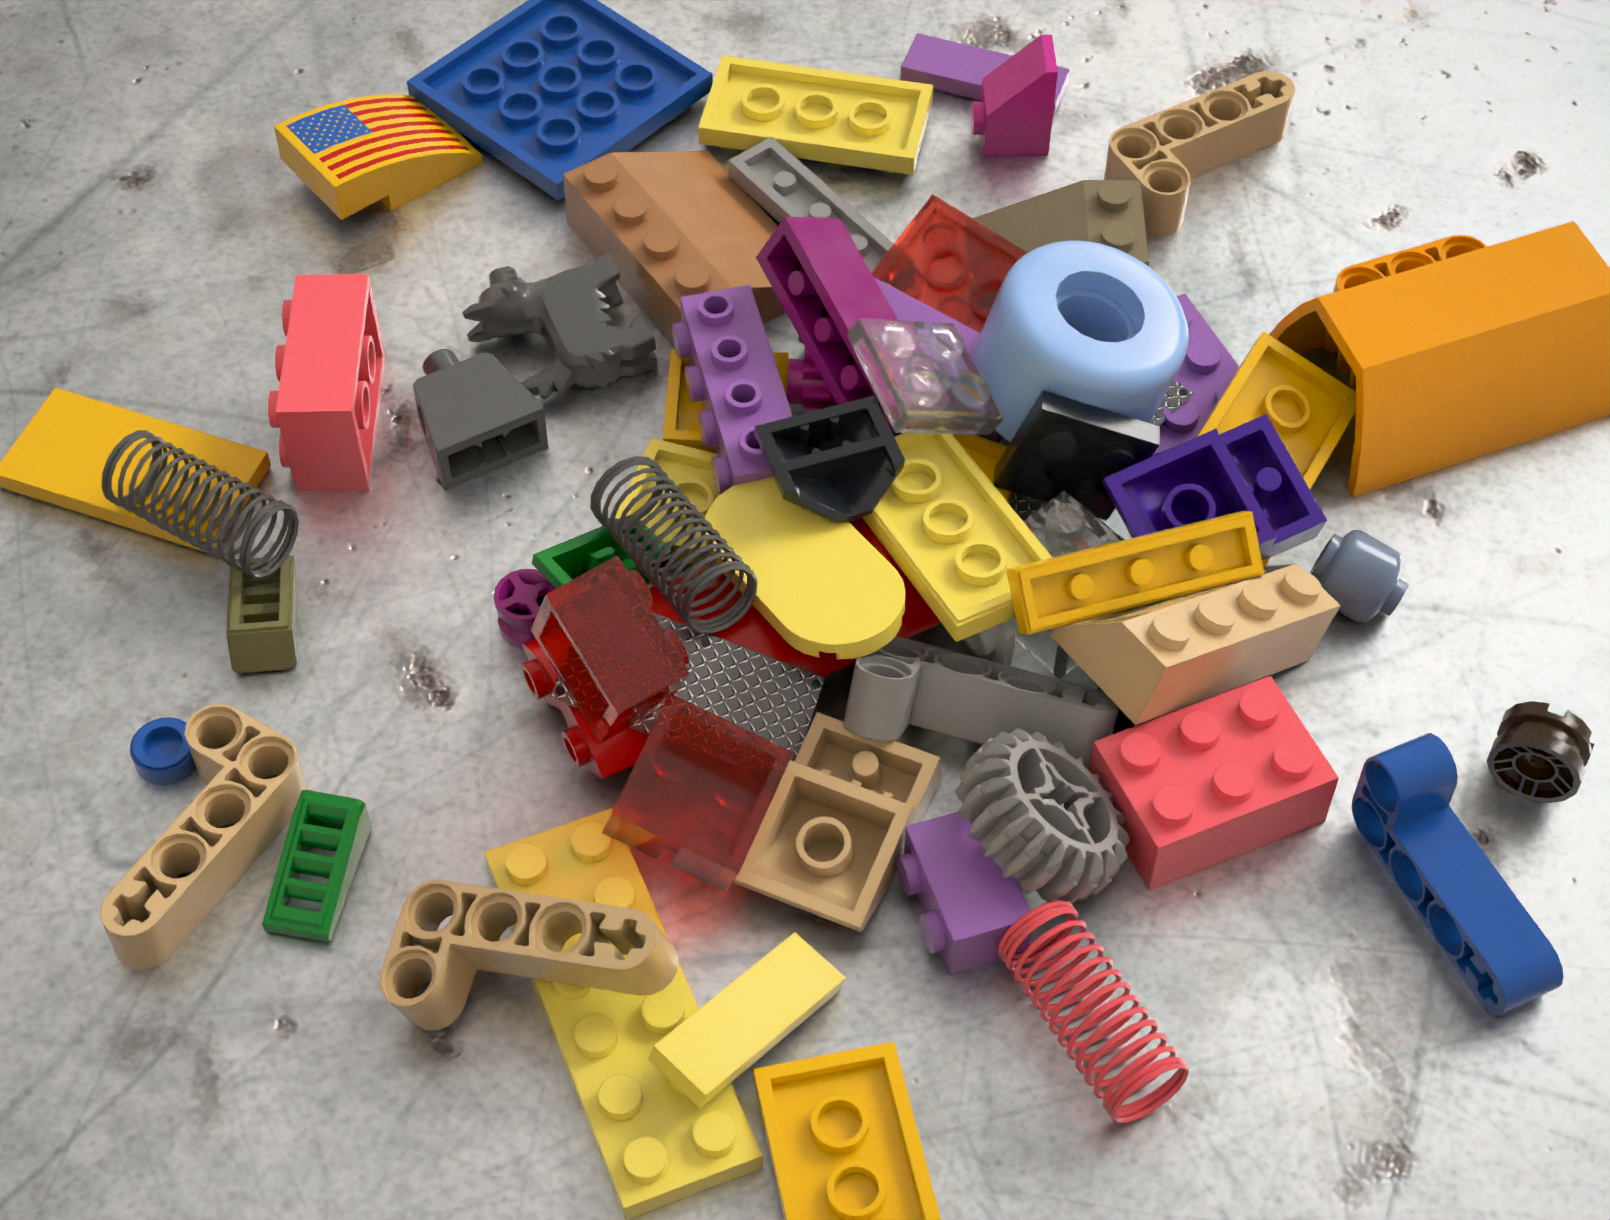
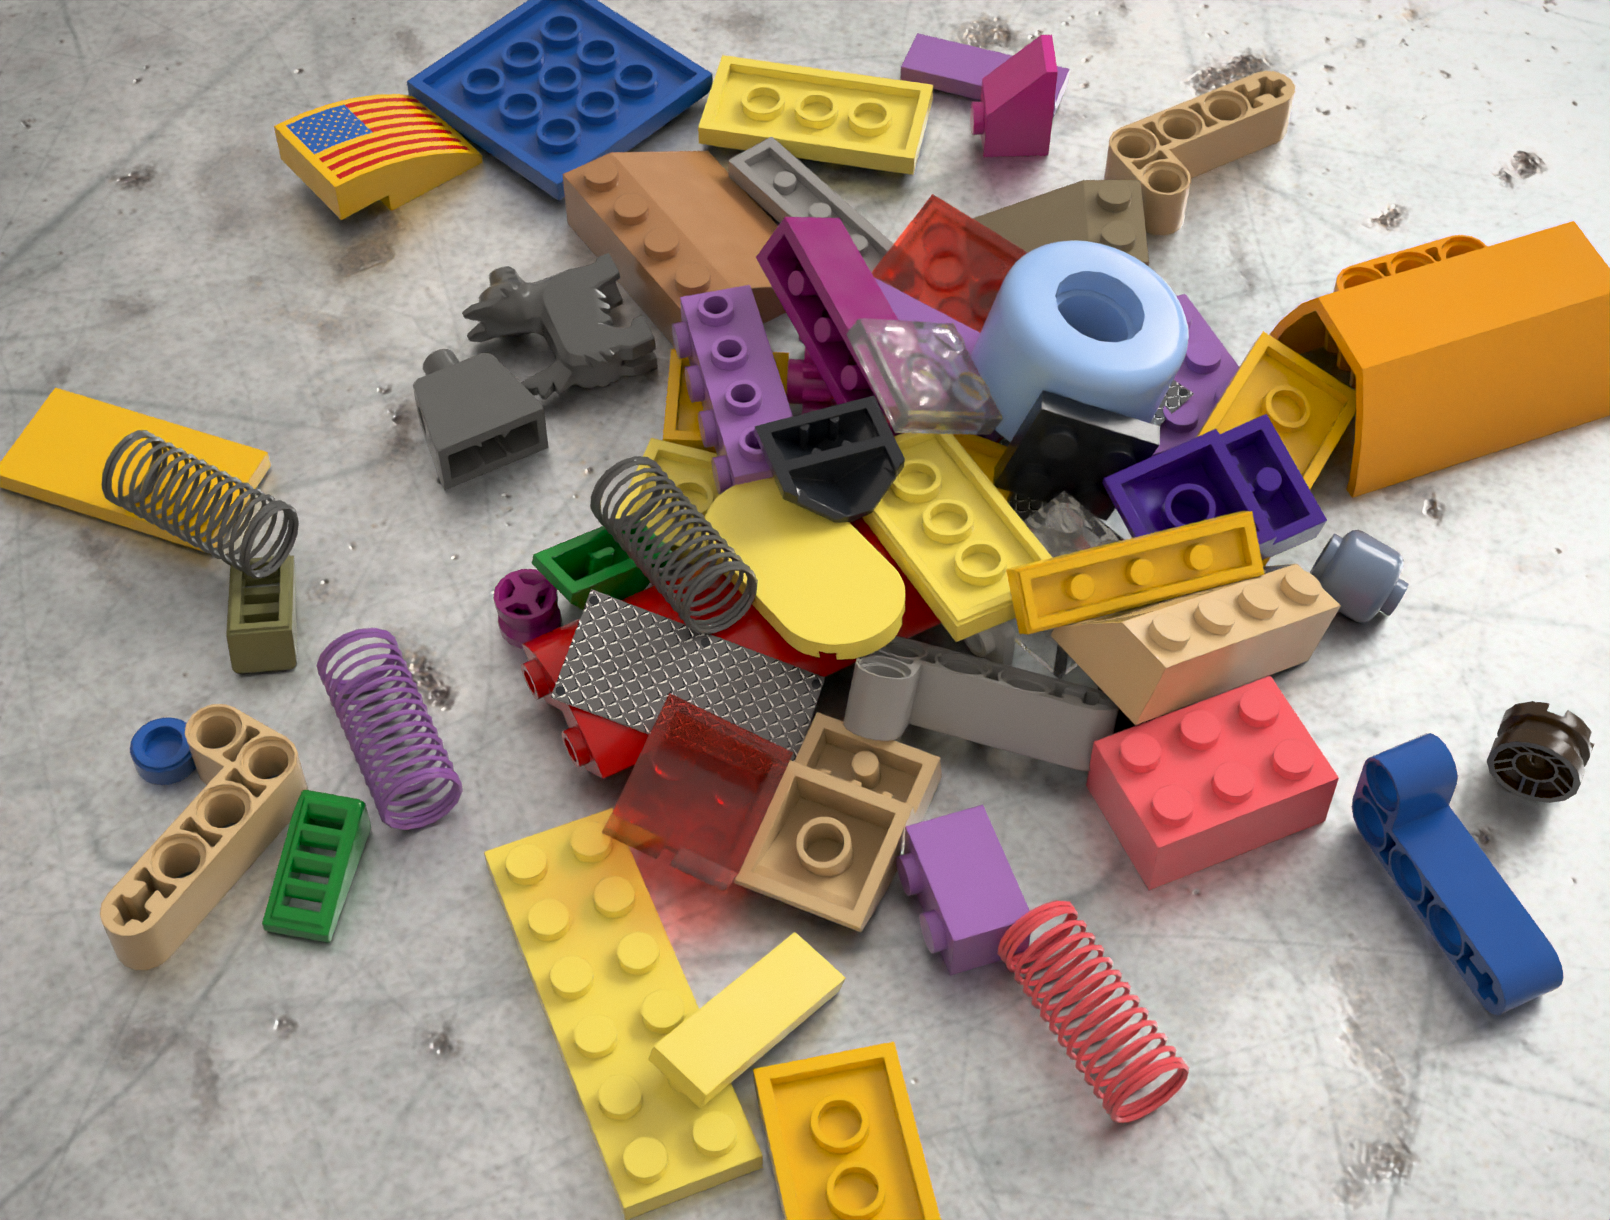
coral brick [268,274,385,492] -> none
tan beam [379,880,679,1031] -> none
clear red piece [531,555,690,744] -> none
light grey gear [955,728,1130,904] -> none
none -> medium lavender piece [316,628,463,830]

